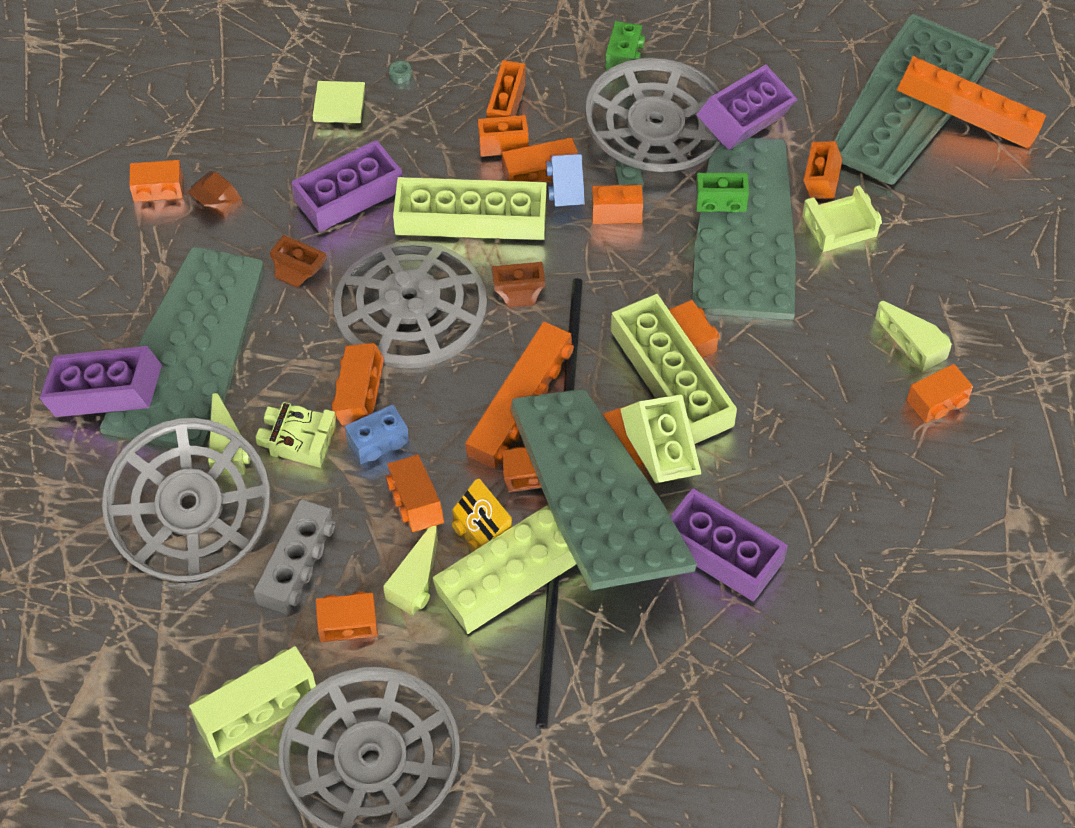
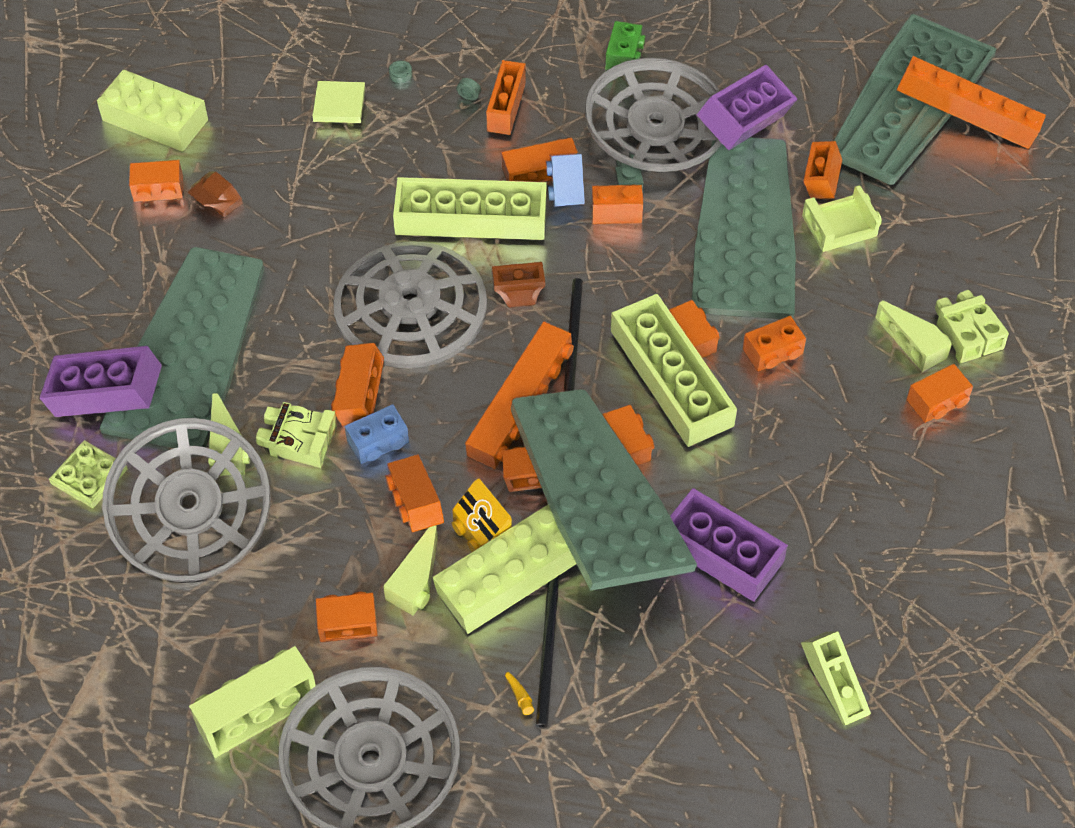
light grey brick [254,499,335,615] -> none
dark orange slope [270,235,327,287] -> none
medium lavender brick [291,140,403,233] -> none
orange brick [478,115,529,157] -> none
yellowish green slope [620,395,701,483] -> none
bright green brick [695,173,749,212] -> none
none -> yellowish green tile [49,440,128,508]
none -> yellowish green brick [97,69,208,152]
none -> sand green tile [456,78,481,100]
none -> yellow helmet [505,672,534,715]
none -> orange brick [743,315,806,372]
none -> yellowish green slope [801,631,871,725]
none -> yellowish green hips [935,290,1009,364]

